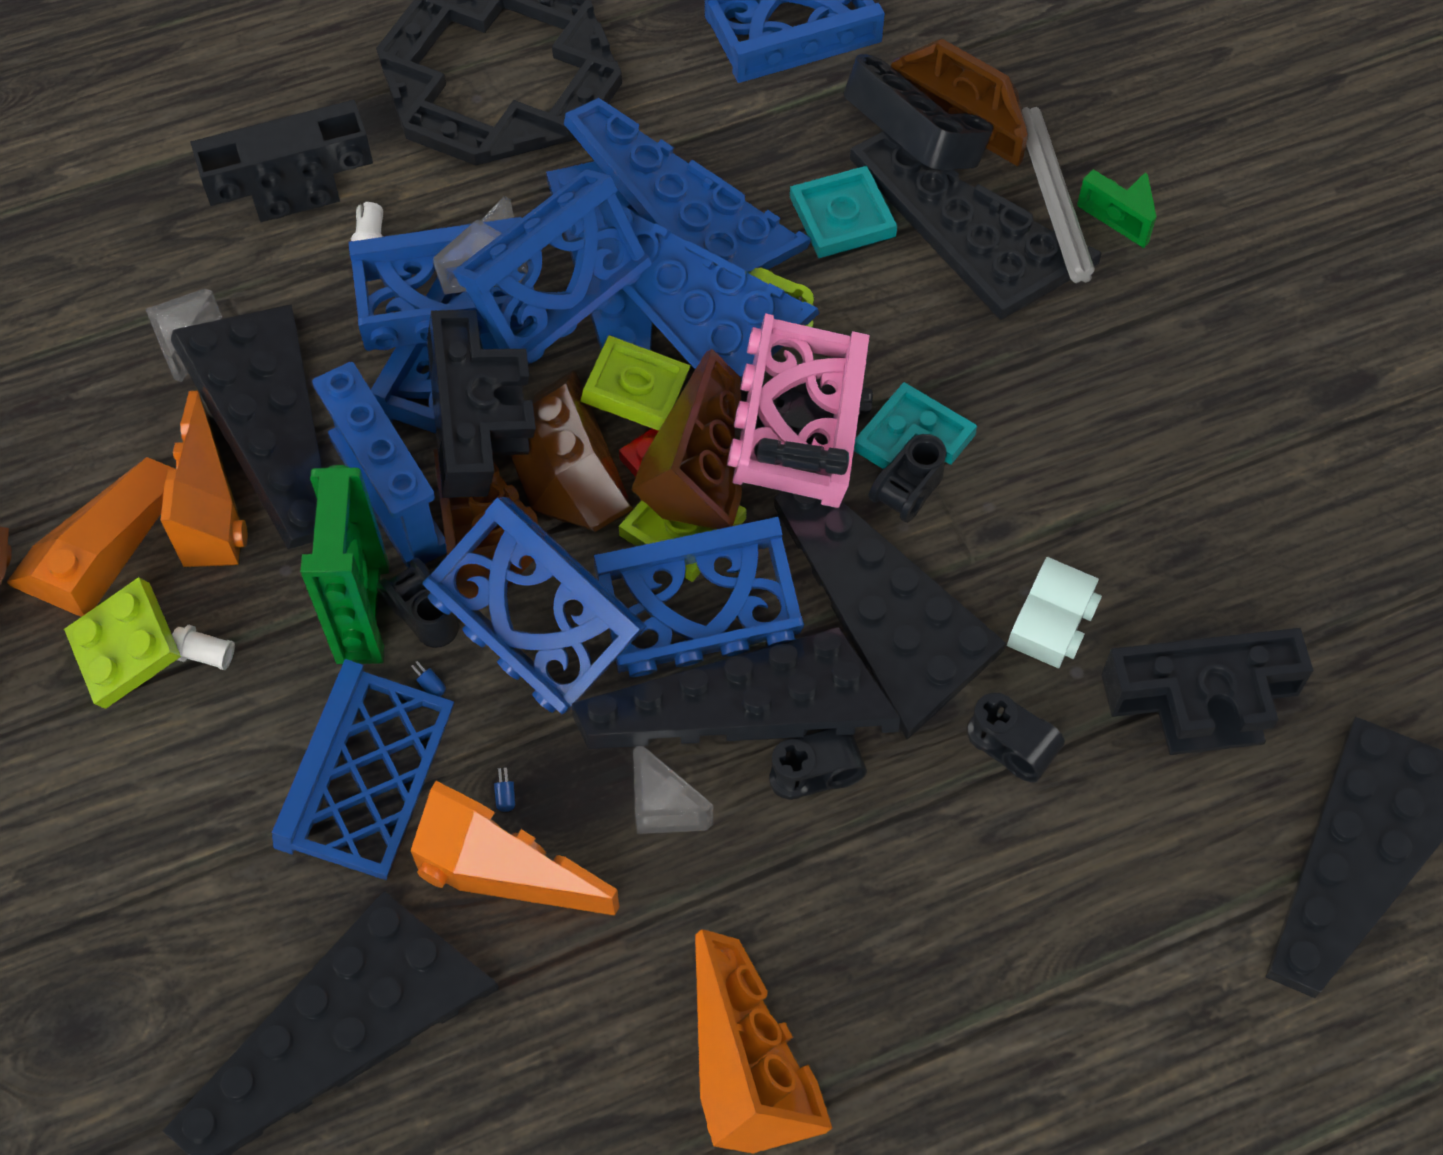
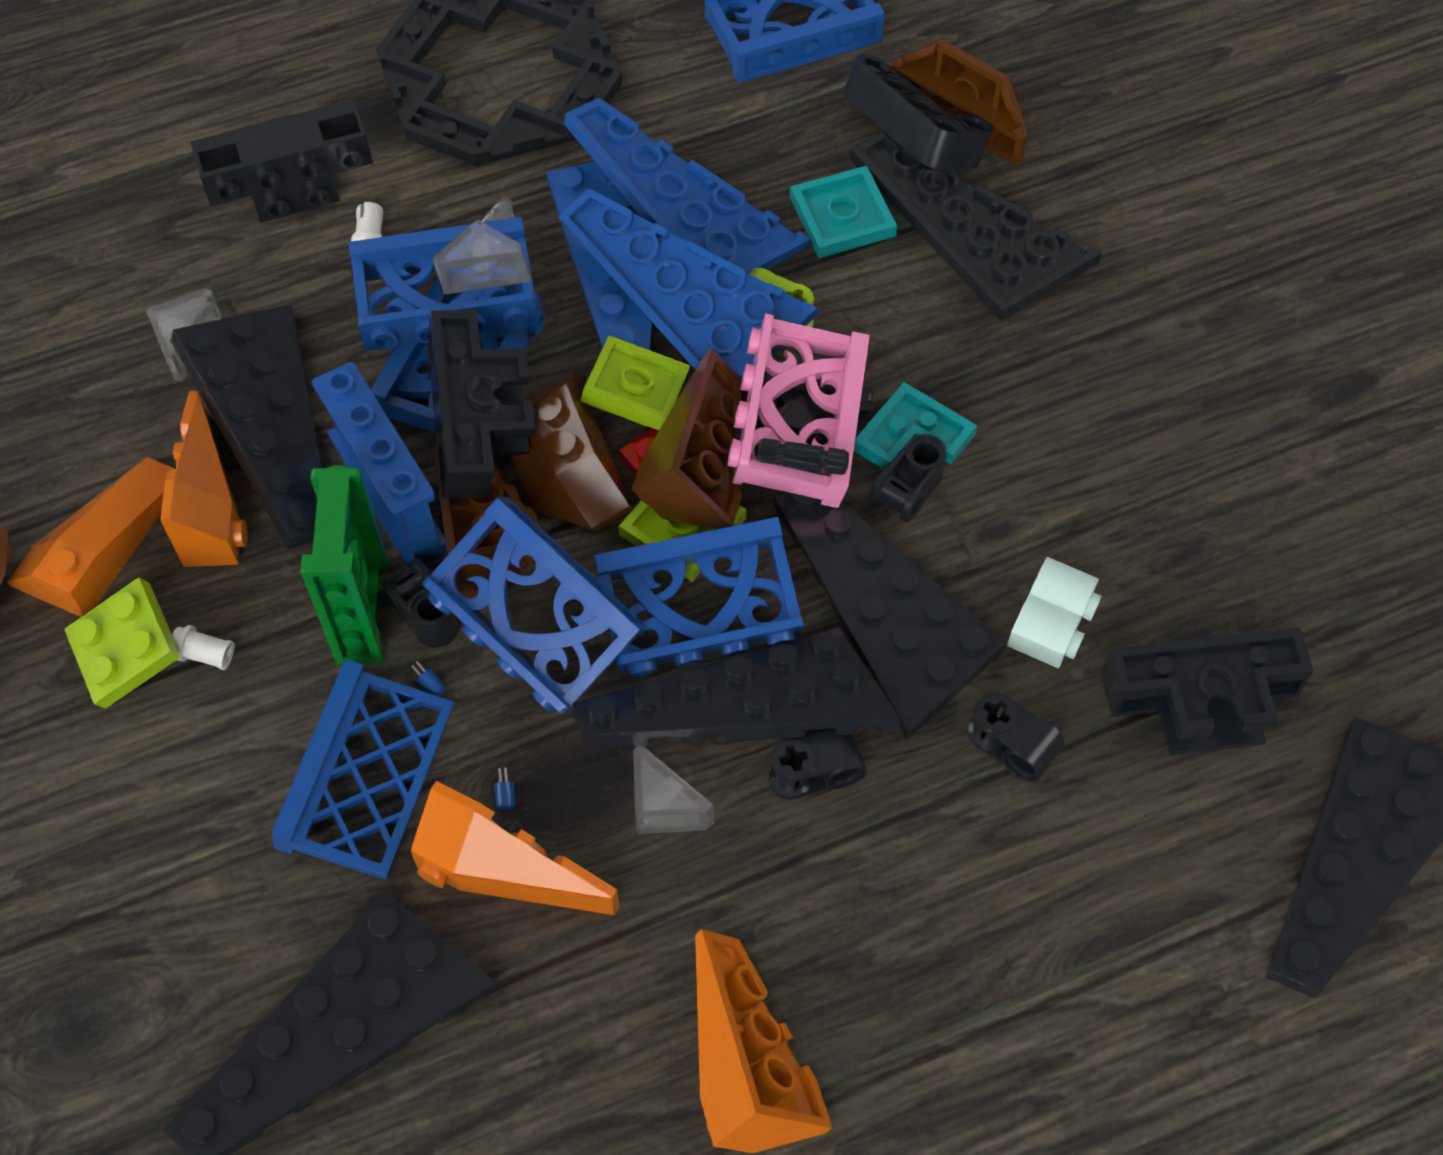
blue fence [452,169,652,364] -> none
light grey axle [1022,107,1095,283] -> none
green slope [1077,169,1157,248] -> none

